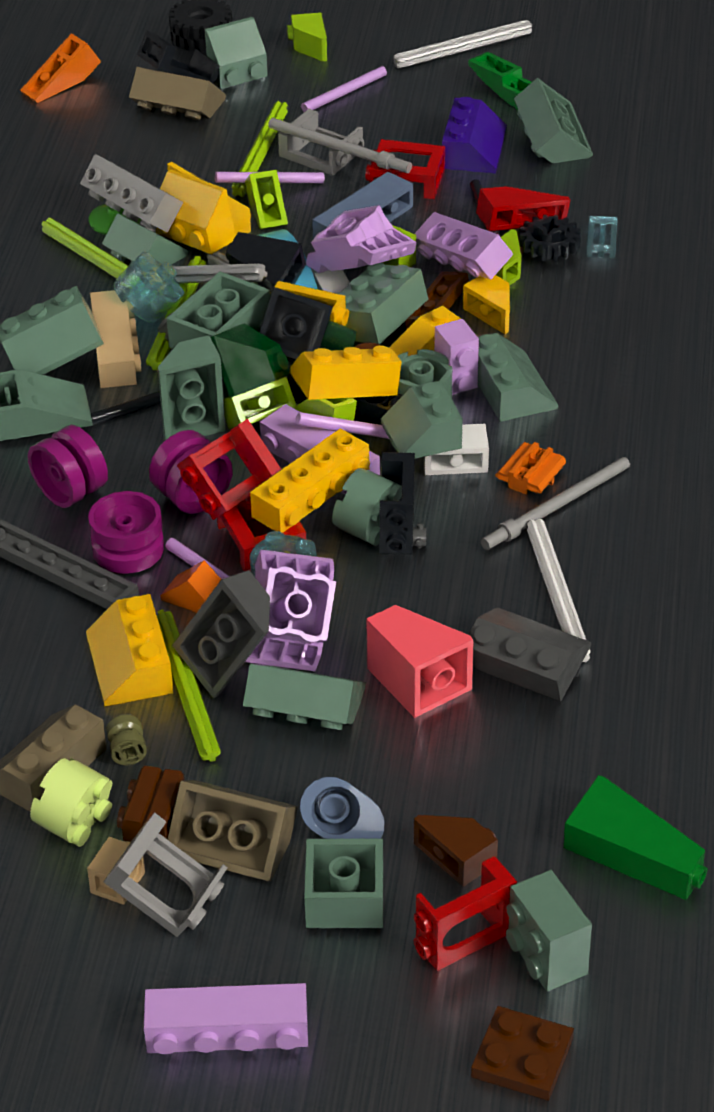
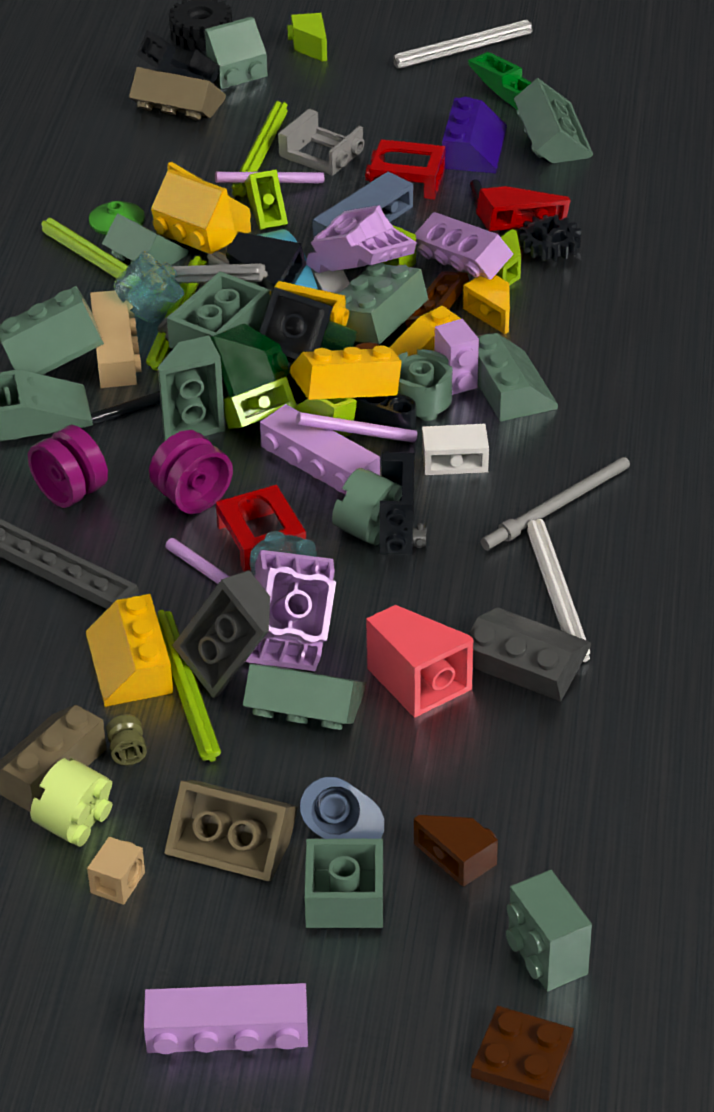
orange slope [20,33,101,103] -> none
light grey brick [80,154,183,233] -> none
magenta wheel [88,491,164,574] -> none
light grey panel [103,812,228,937] -> none
reddish brown brick [117,766,185,842] -> none
orange slope [160,560,221,613] -> none
red panel [177,418,282,520] -> none
yellow brick [250,428,370,534] -> none
light grey bar [268,118,412,173] -> none
lavender bar [301,66,387,112] -> none
sand green slope [381,381,463,459] -> none
red panel [413,856,517,971] -> none
orange piece [495,442,566,495] -> none
green slope [563,775,708,900] -> none
clear light blue tile [586,216,618,258] -> none

